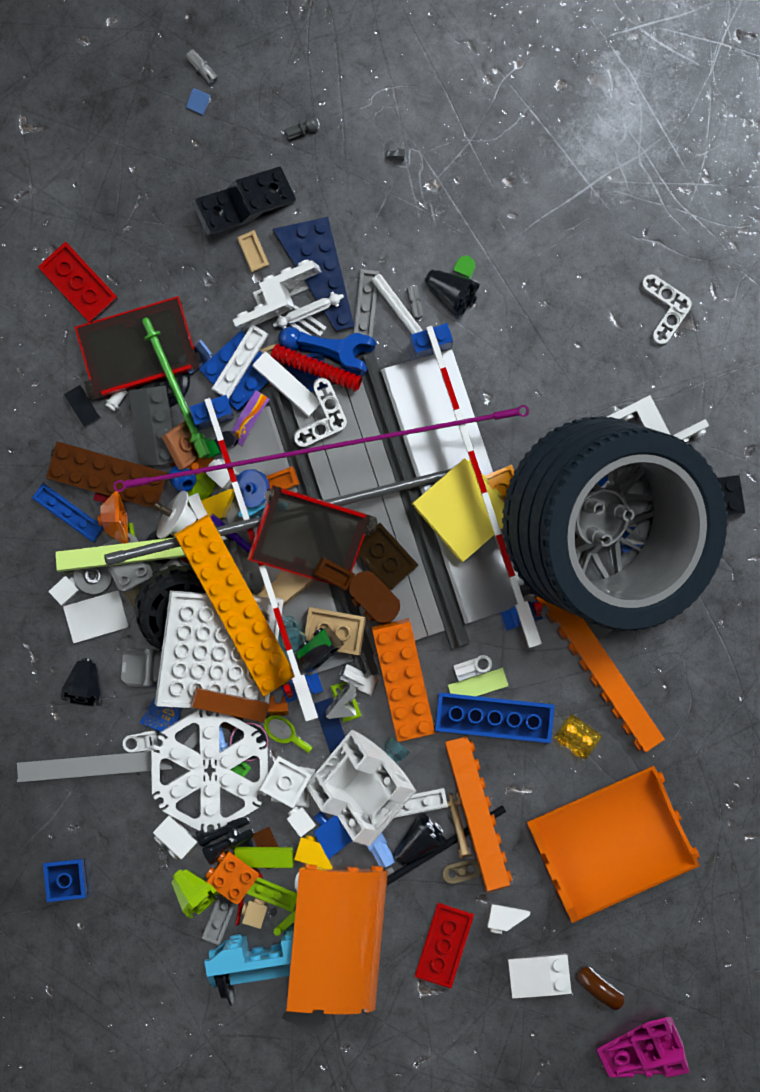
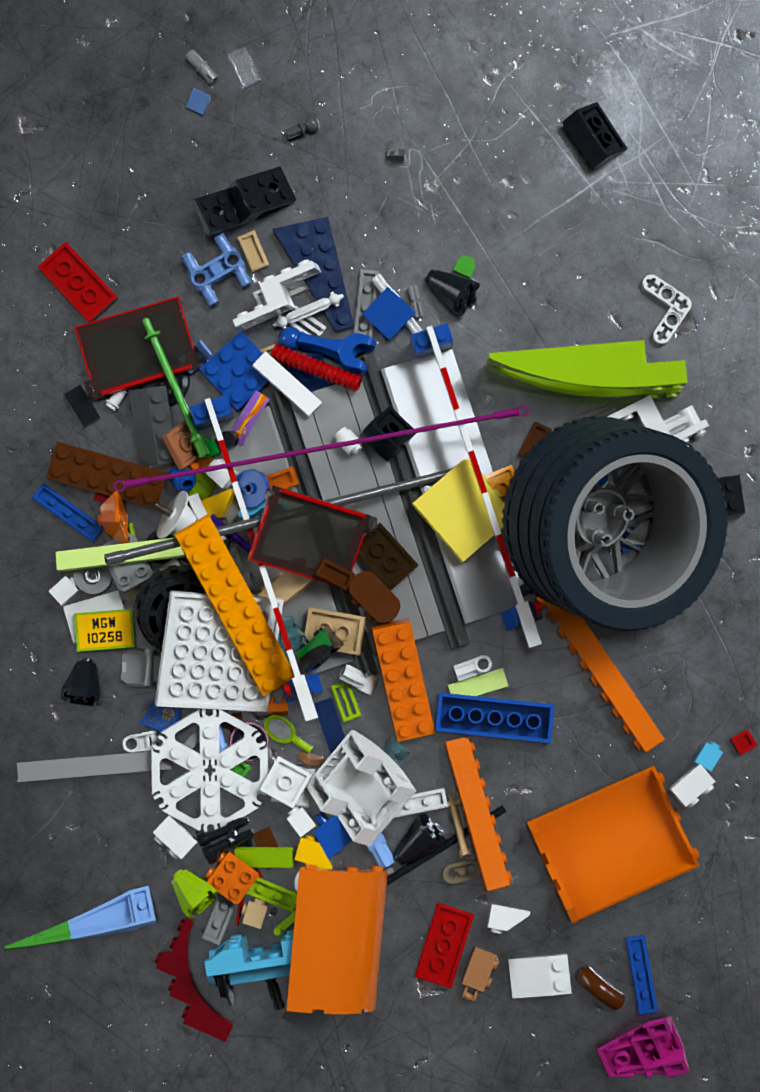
blue brick [43,859,88,902] -> none
dark orange tile [191,687,269,722] -> none
white tile [212,324,269,400] -> none
white beam [294,378,347,447] -> none
light grey slope [326,681,356,719] -> none
clear yellow bracket [555,714,602,759] -> none
none -> light blue plate [4,886,157,950]
none -> yellow tile [74,609,135,652]
none -> dark red arch [154,917,234,1042]
none -> medium blue piece [181,233,252,307]
none -> clear tile [229,46,261,89]
none -> dark grey axle [265,978,285,1011]
none -> medium nougat tile [297,752,325,766]
none -> white brick [334,427,362,455]
none -> black slope [359,406,417,462]
none -> blue tile [362,286,416,340]
none -> medium nougat brick [461,947,499,1003]
none -> lime windscreen [486,340,687,399]
none -> reddish brown tile [518,421,552,458]
none -> black slope [562,102,628,169]
none -> blue tile [625,935,658,1015]
none -> white piece [664,405,701,436]
none -> white brick [667,764,716,807]
none -> medium azure brick [693,741,723,772]
none -> red plate [730,729,758,755]

